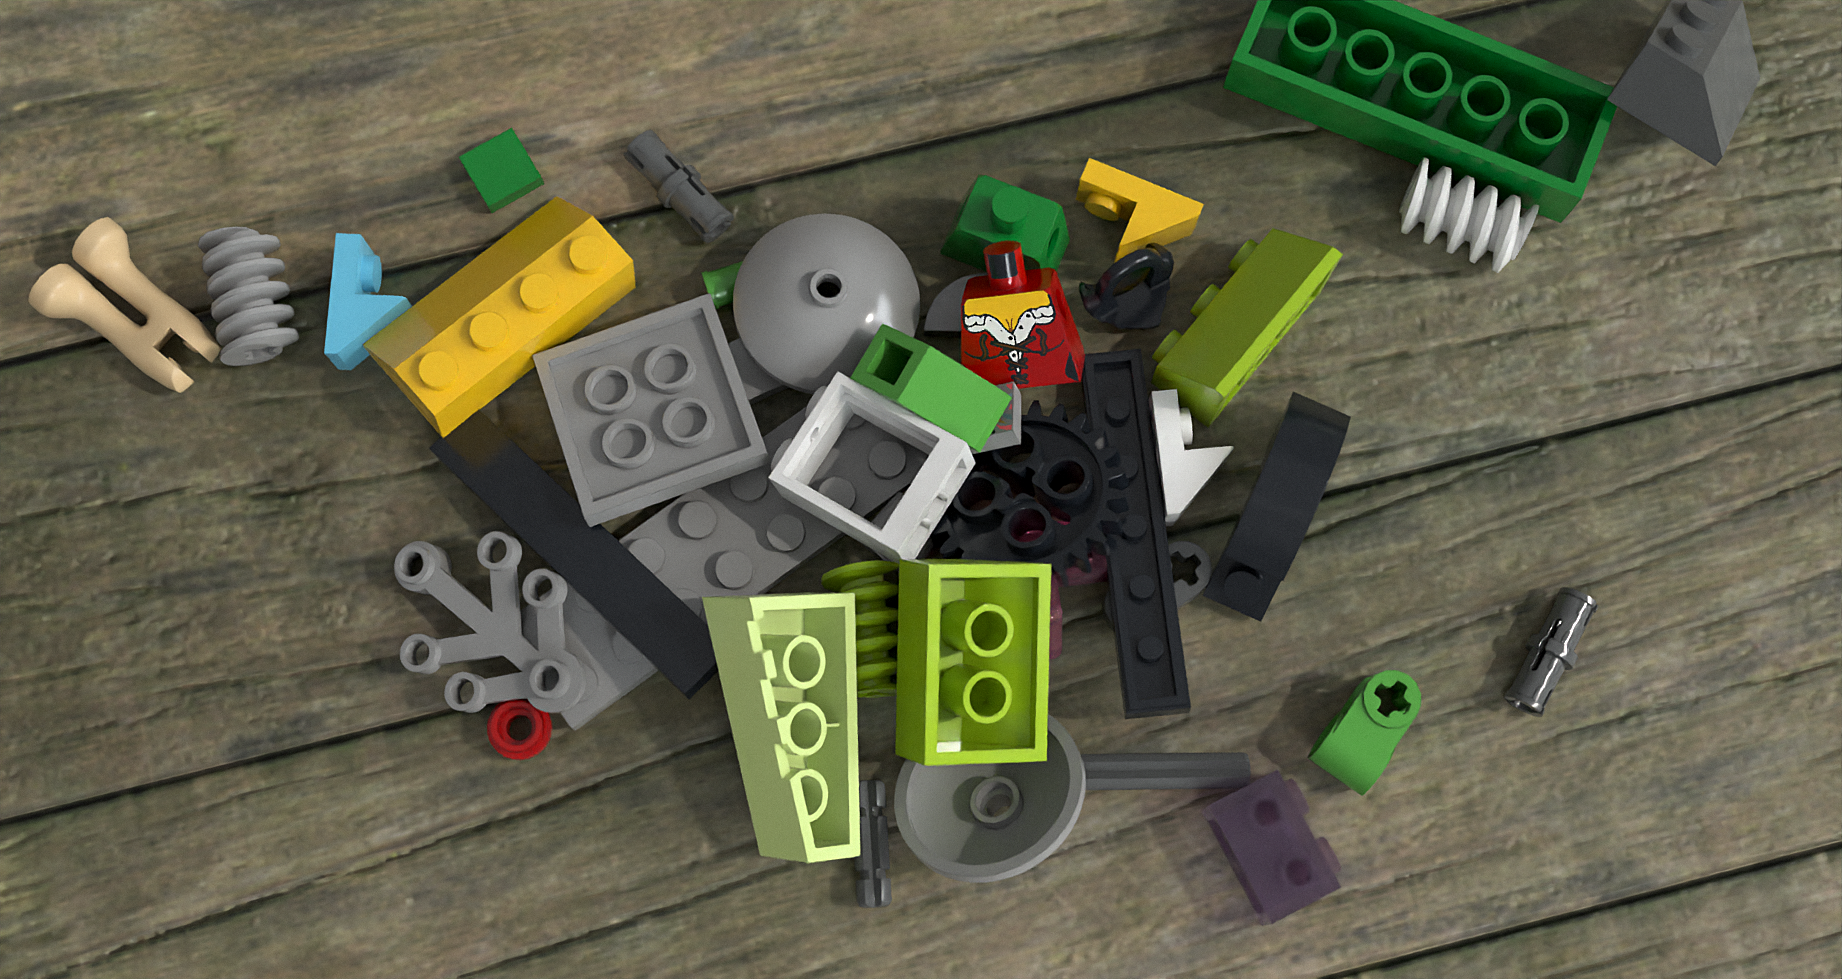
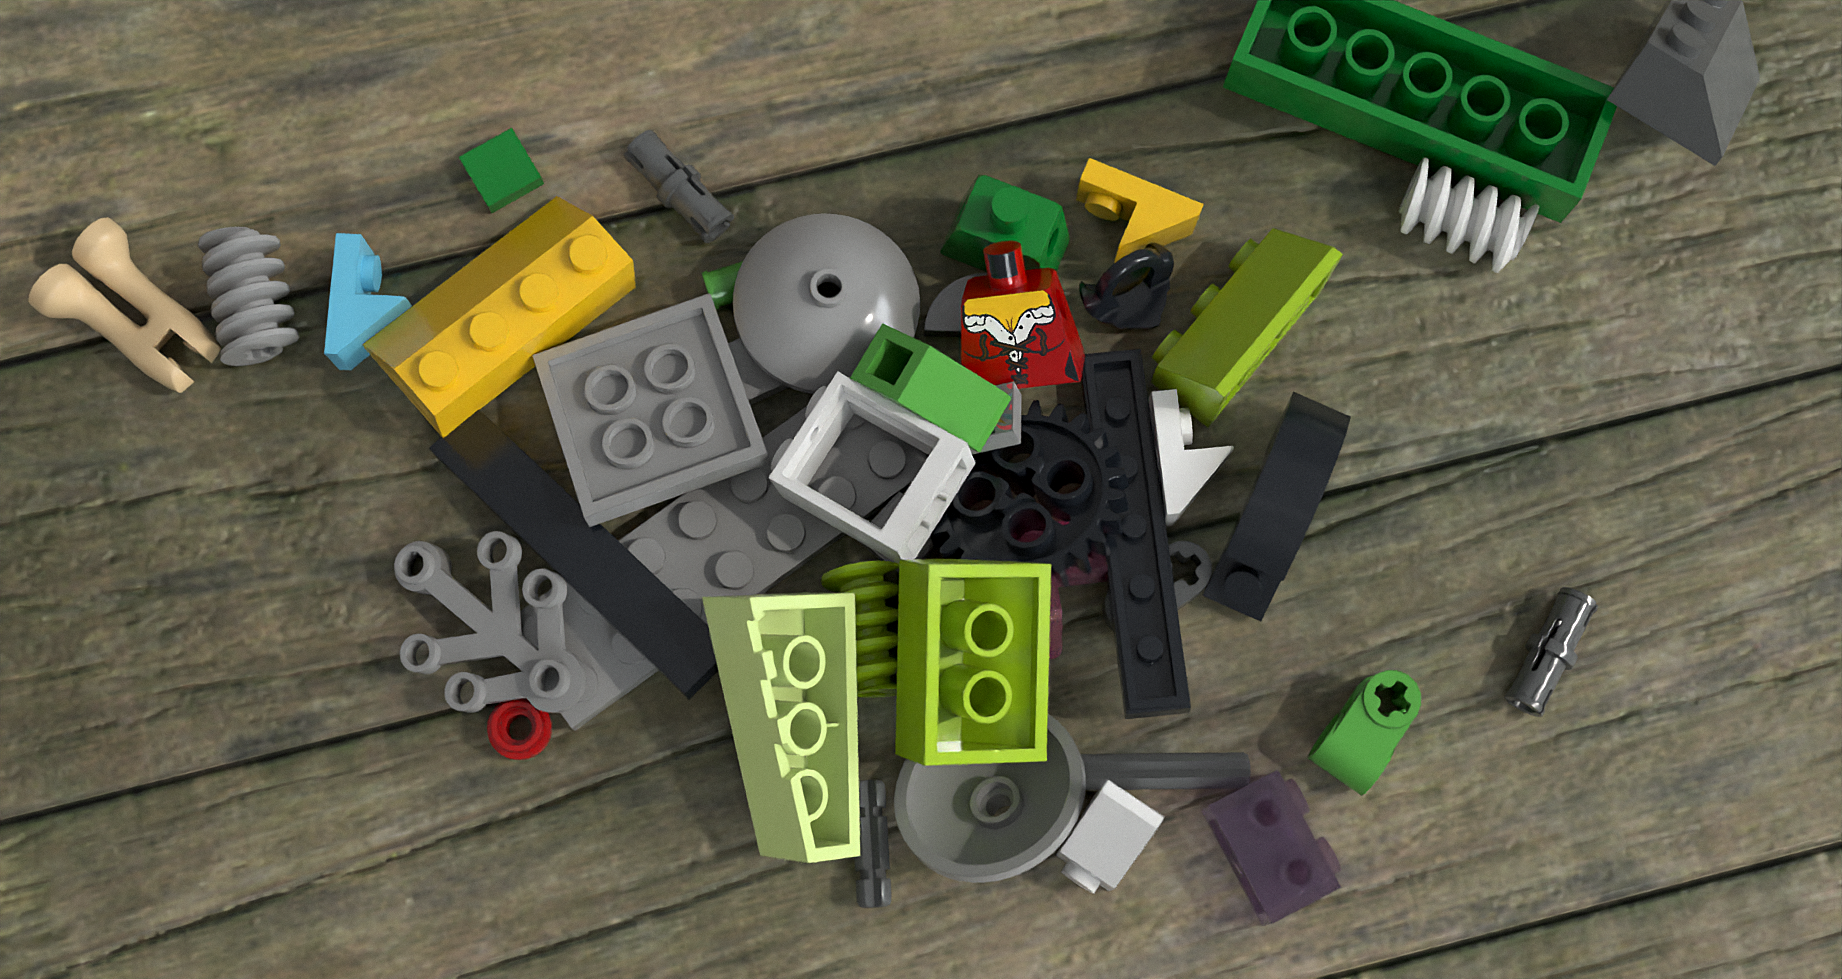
none -> white slope [1056,780,1164,894]

